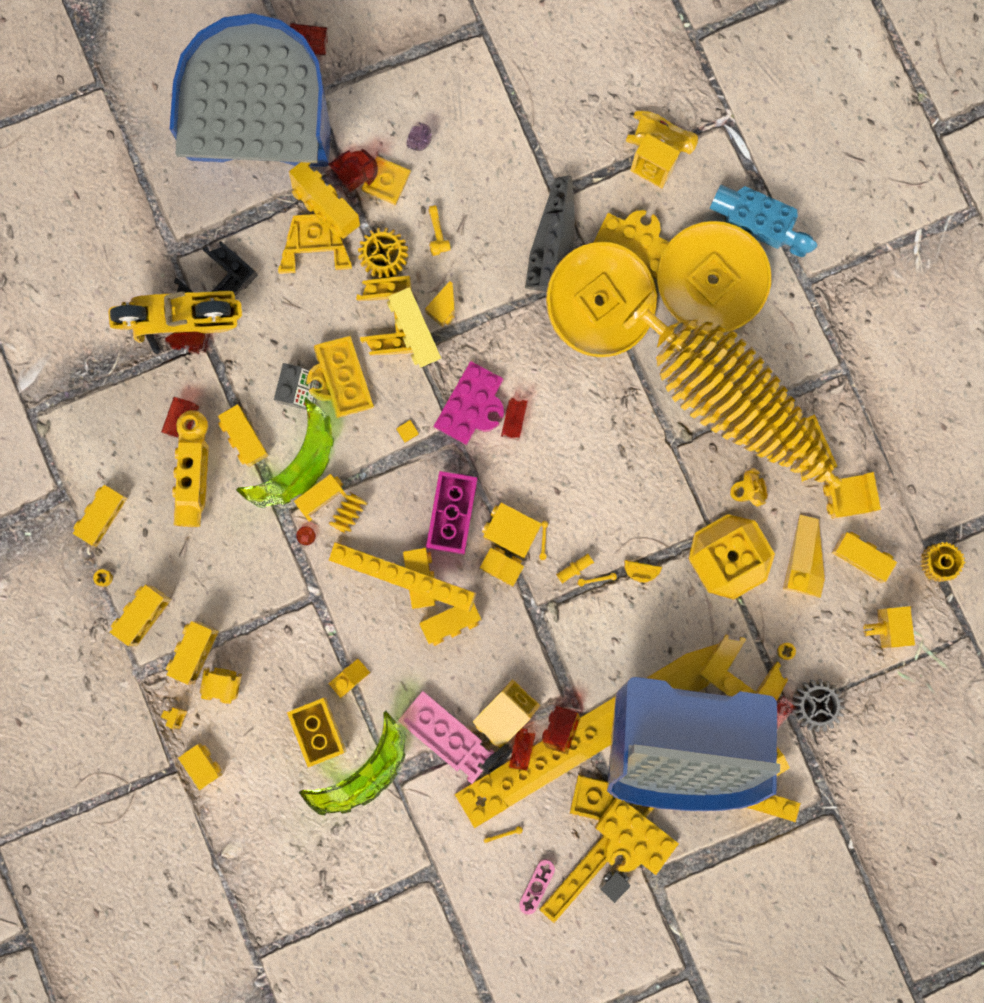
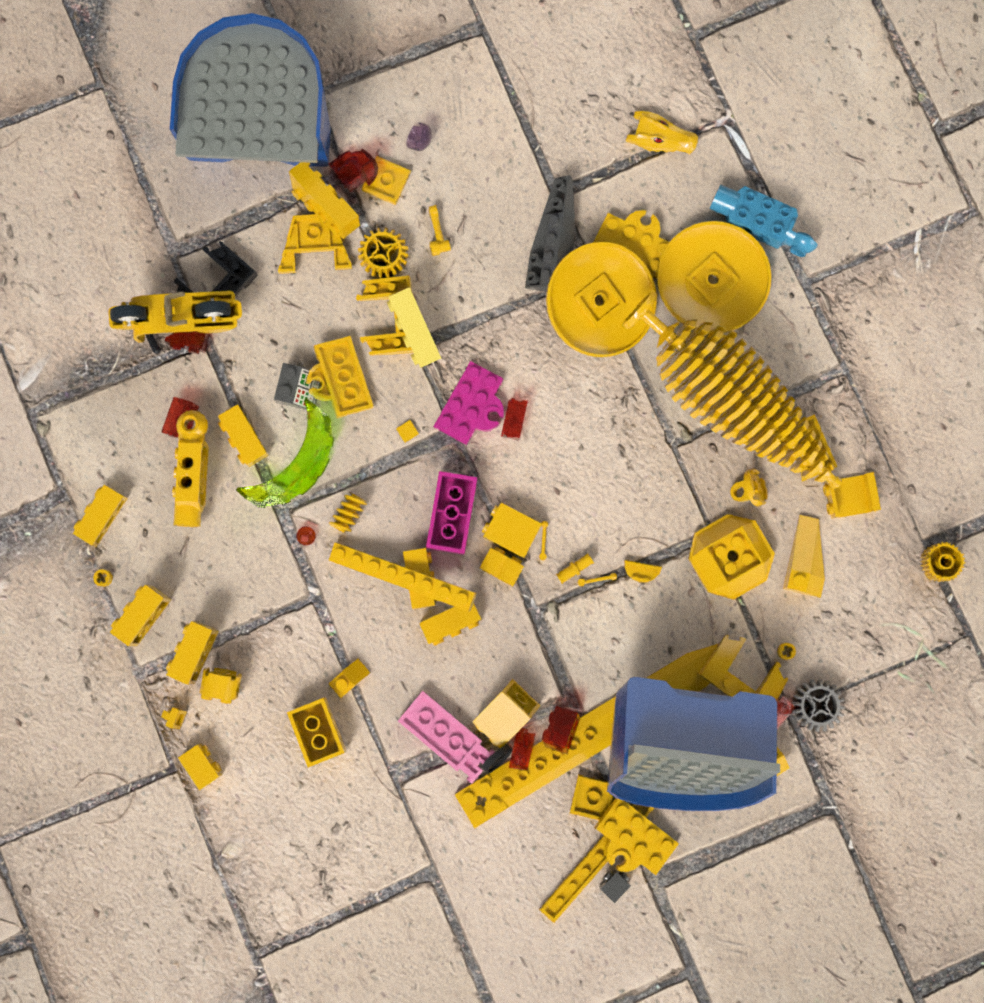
clear red hinge [290,23,328,56] -> none
yellow brick [294,474,346,522] -> none
clear neon green windscreen [299,710,407,816] -> none
yellow slope [425,281,455,327] -> none
yellow hinge [483,826,523,843] -> none
bright pink beam [519,859,555,914] -> none
yellow brick [630,133,680,189] -> none
yellow brick [746,795,801,822] -> none
yellow brick [831,531,897,583] -> none
yellow brick [863,606,915,648] -> none

